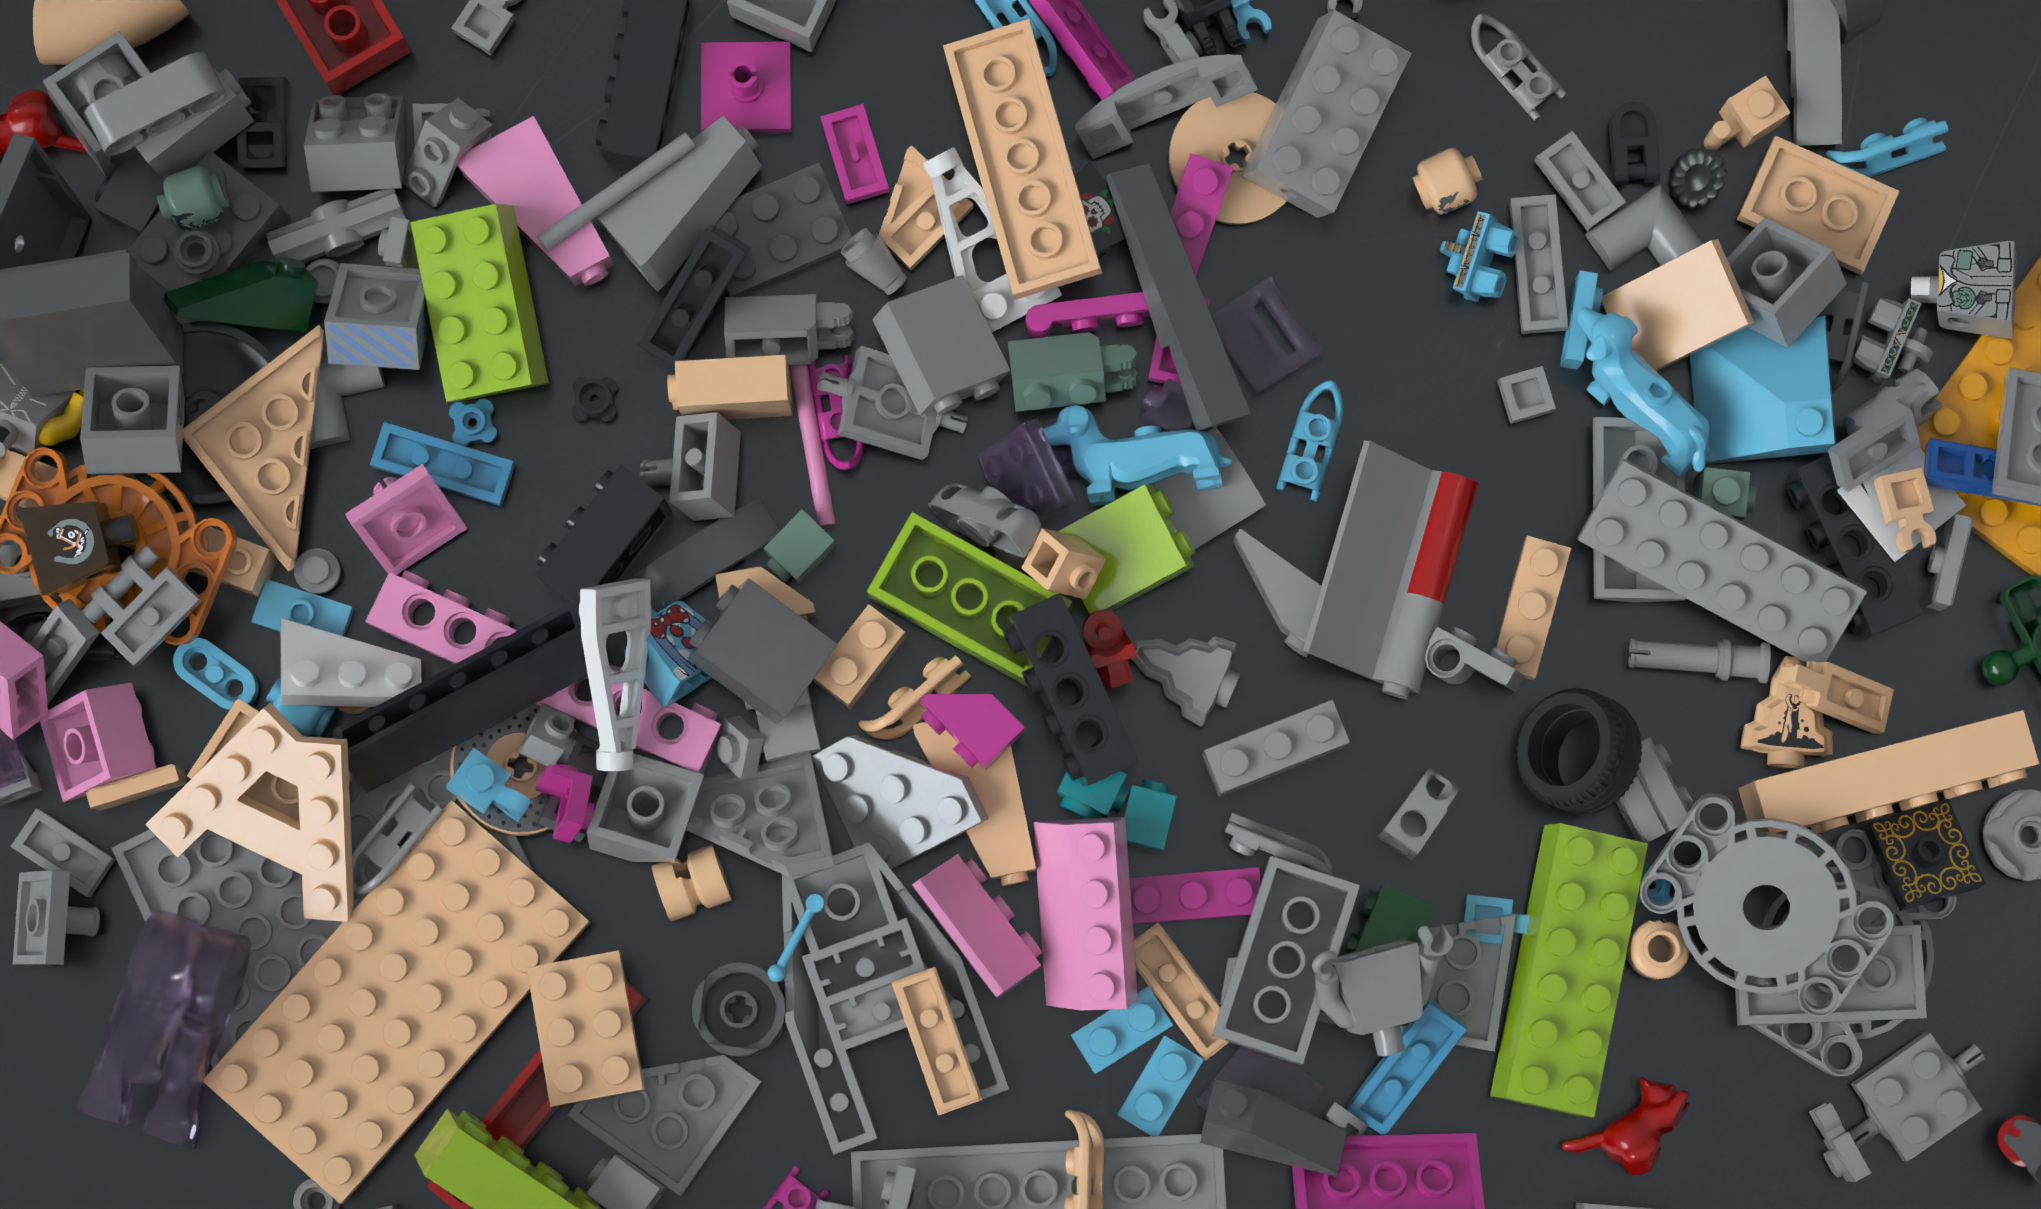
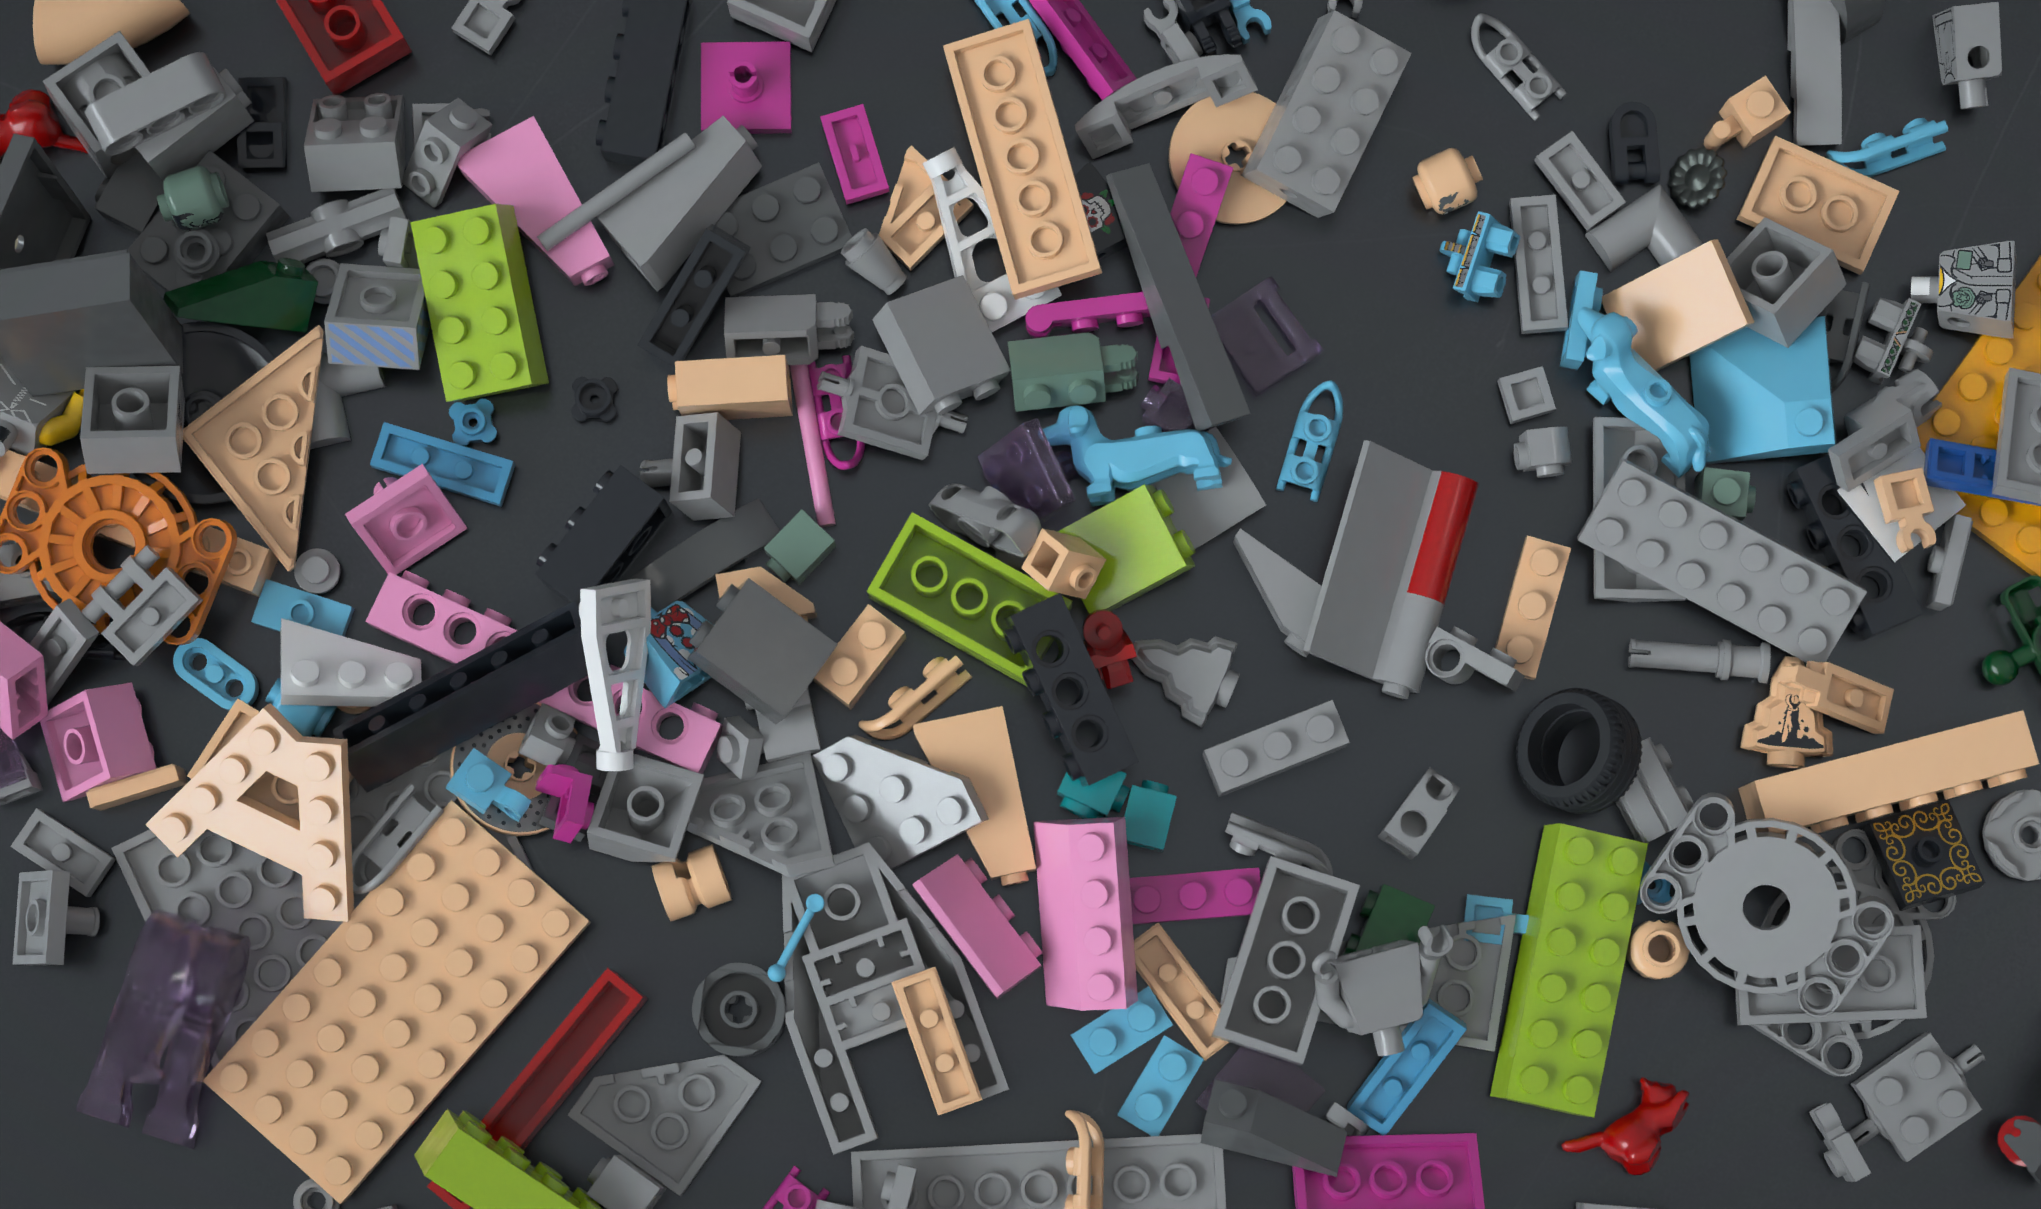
dark brown torso [19,502,140,596] -> none
light nougat plate [527,950,645,1107] -> none
dark pink slope [920,694,1025,770] -> none
none -> light grey plate [1514,427,1572,478]
none -> light grey torso [1932,2,2002,109]

